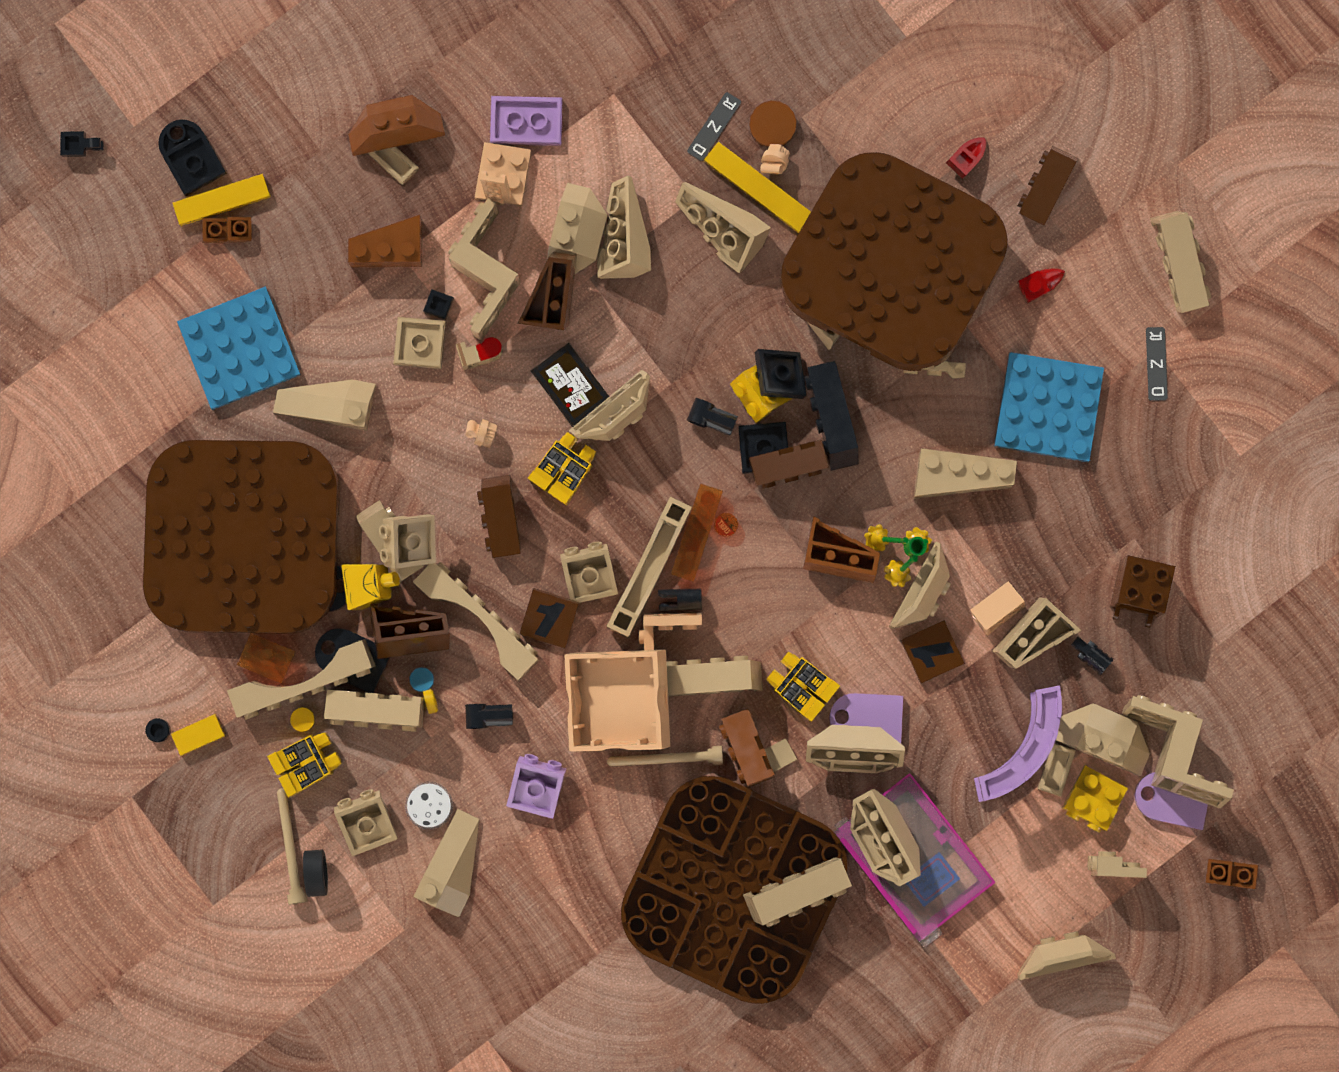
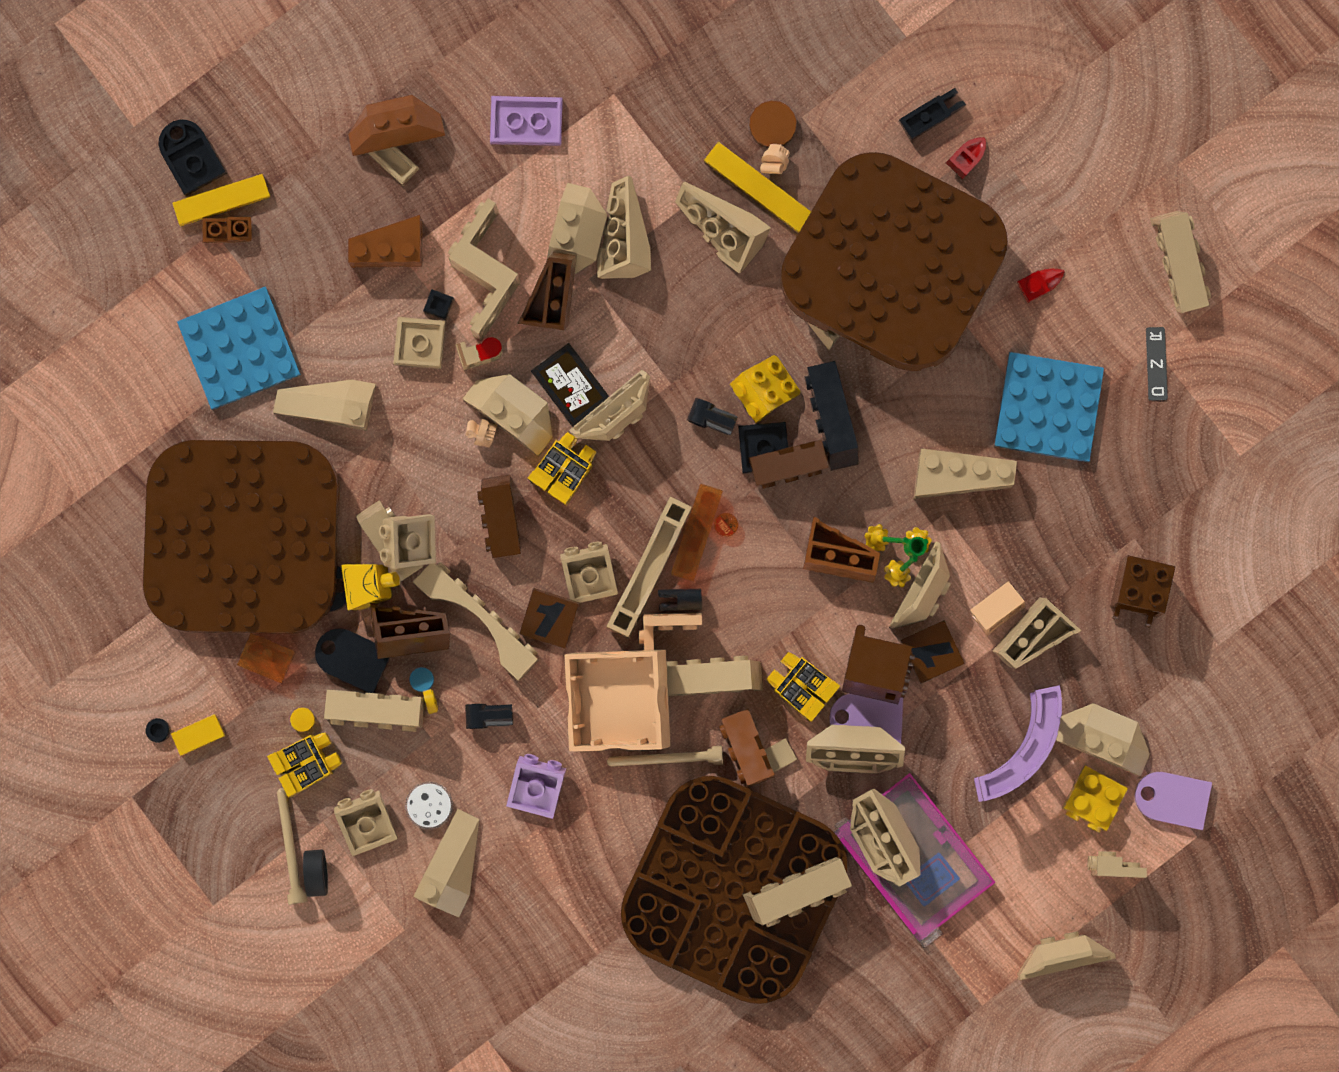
black plate [60,131,104,157] -> none
tan arch [227,639,375,720] -> none
light nougat bracket [475,142,531,207] -> none
dark grey sticker [687,92,741,161] -> none
black tile [754,349,807,399] -> none
tan hinge [903,361,966,379] -> none
reddish brown wedge [1017,145,1078,226] -> none
tan tile [1037,743,1076,797] -> none
black hinge [1071,637,1114,676] -> none
tan bracket [1122,695,1234,809] -> none
dark orange slope [1206,859,1259,889] -> none
none -> tan wedge [463,374,553,456]
none -> reddish brown container [841,625,915,705]
none -> black hinge [898,88,966,141]

